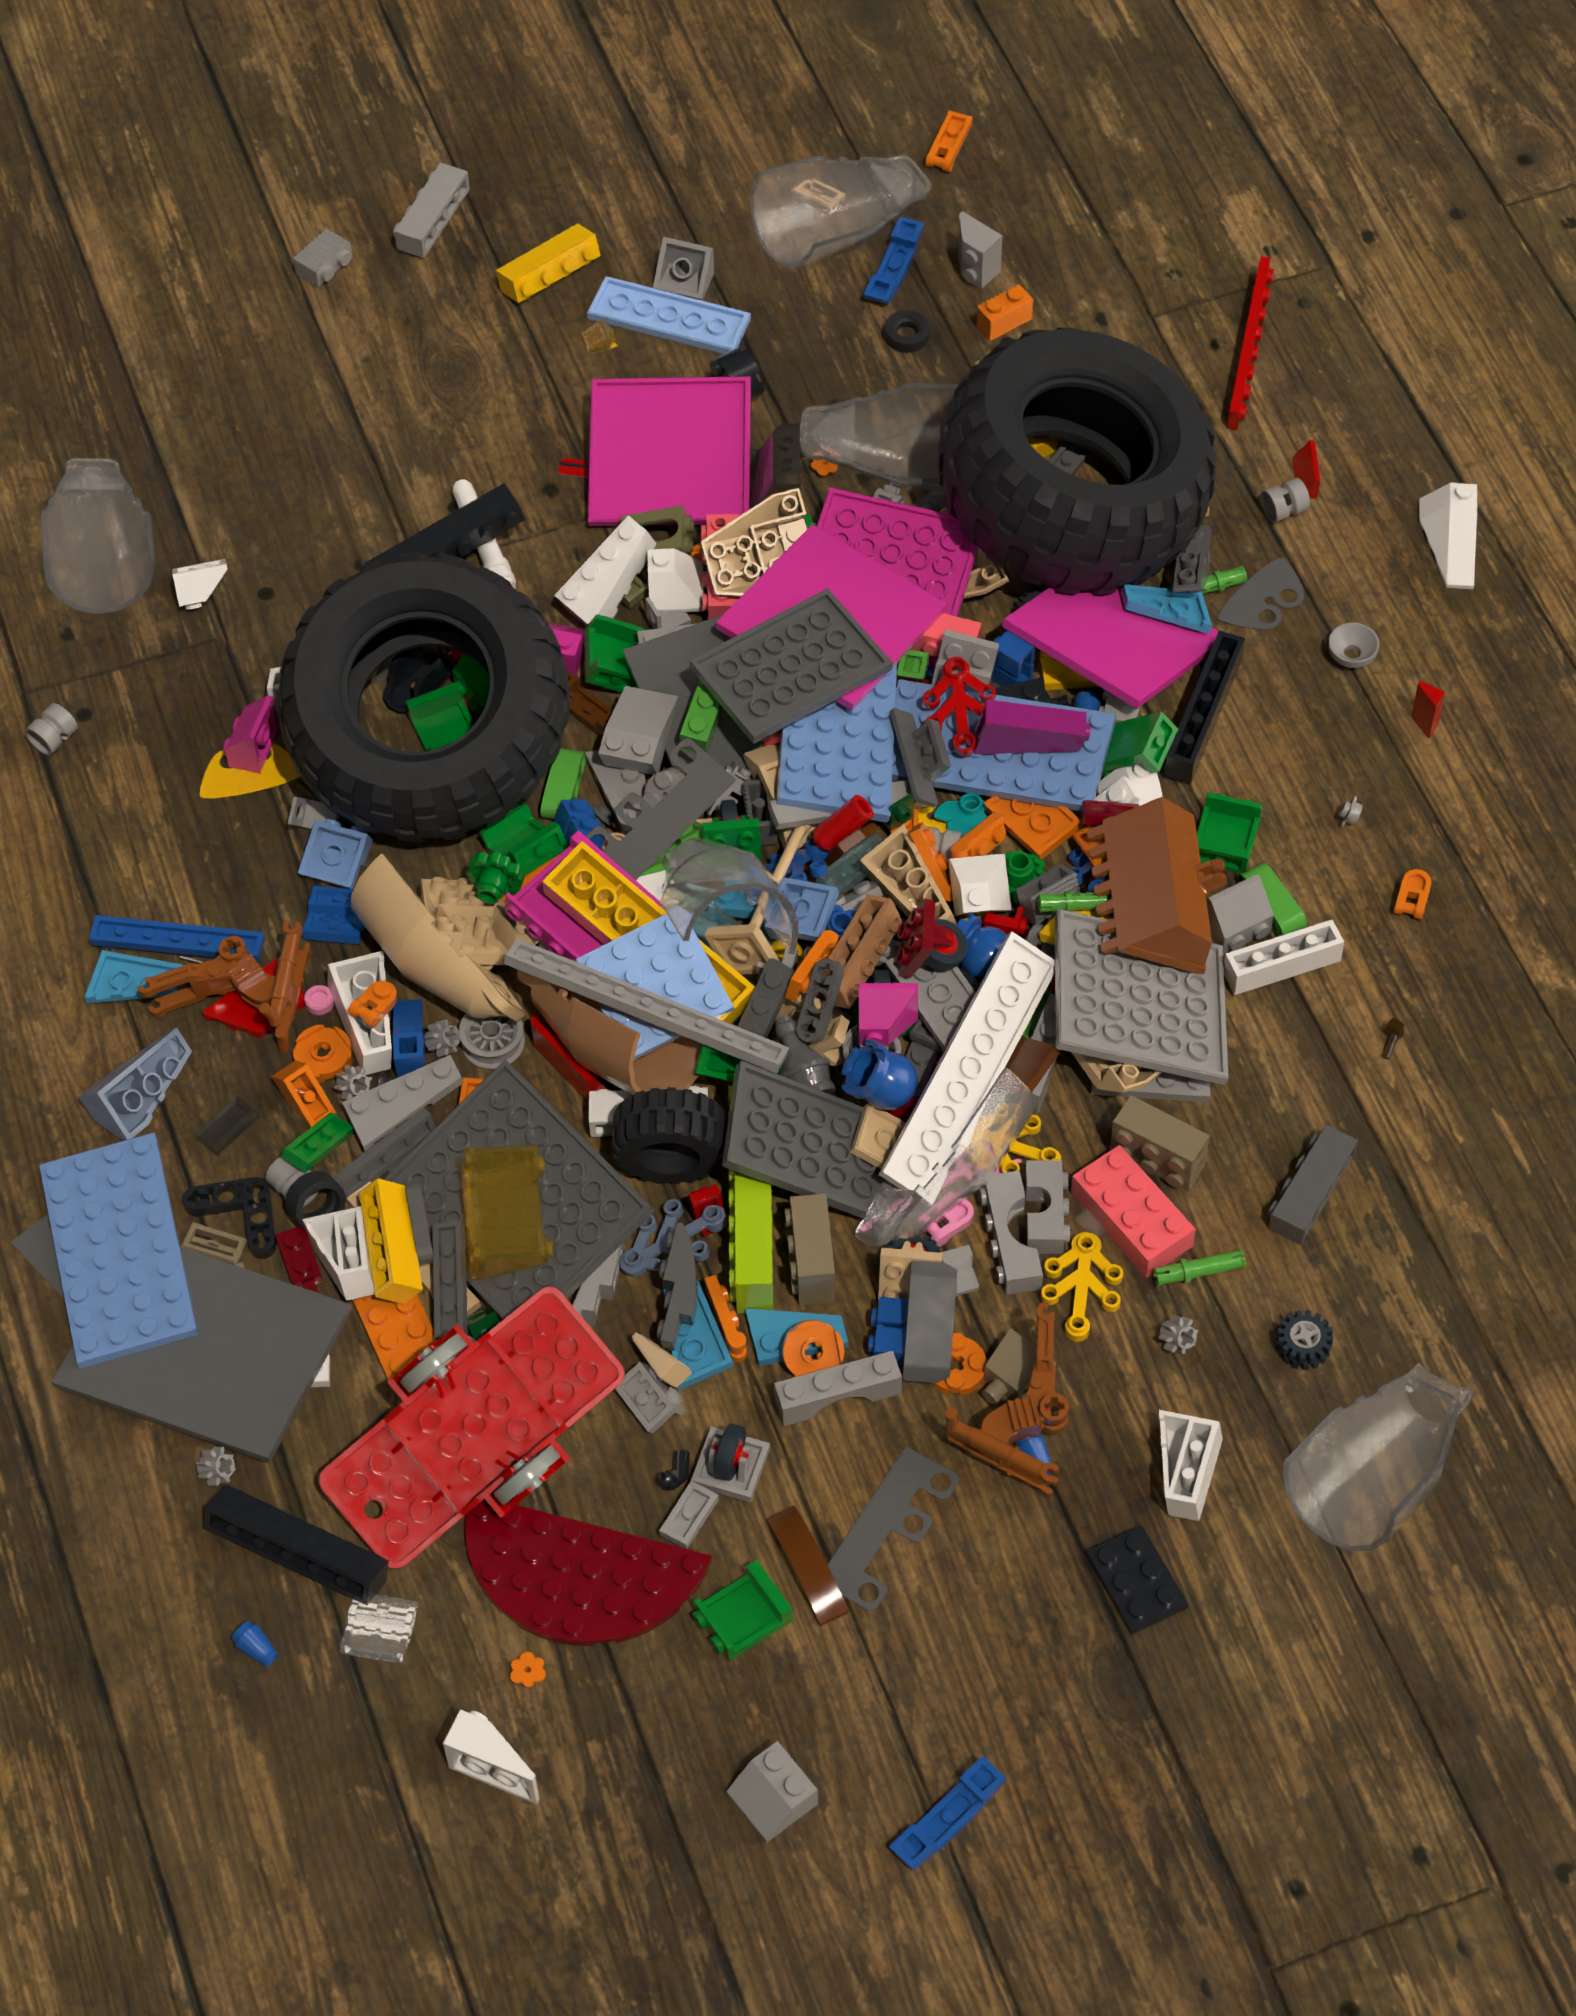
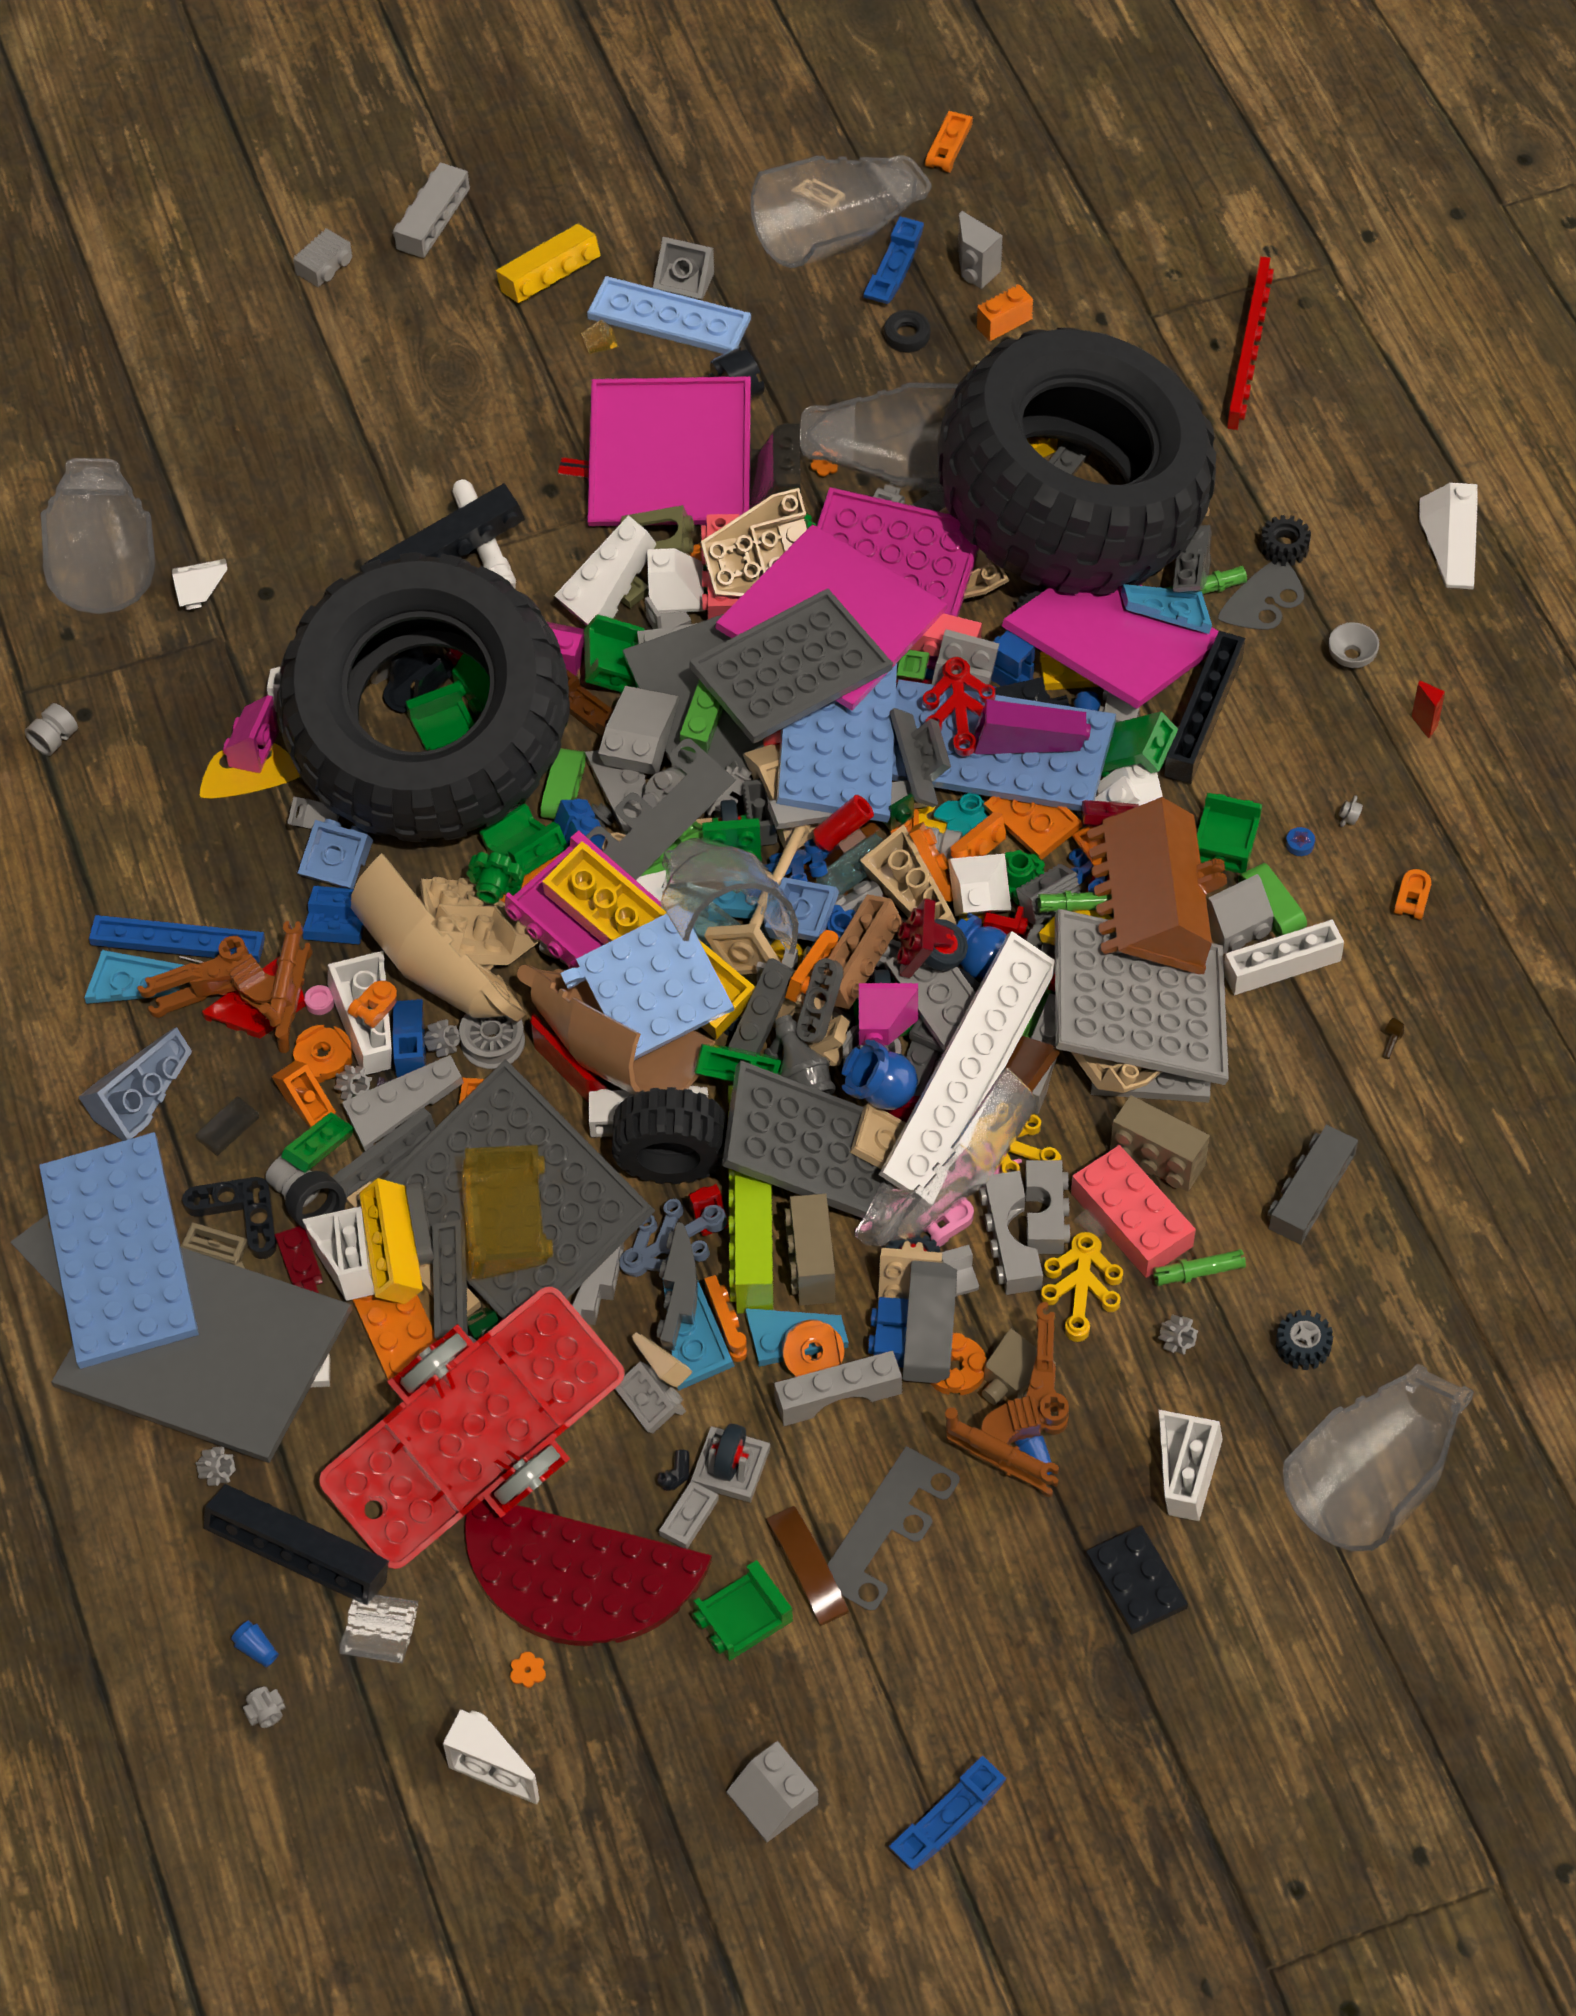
light grey plate [504,938,789,1074] -> none
light grey wheel [1260,478,1310,523] -> none
red slope [1292,440,1320,499] -> none
none -> light grey gear [243,1687,285,1728]
none -> black tyre [1260,515,1311,566]
none -> blue tile [1286,827,1315,856]

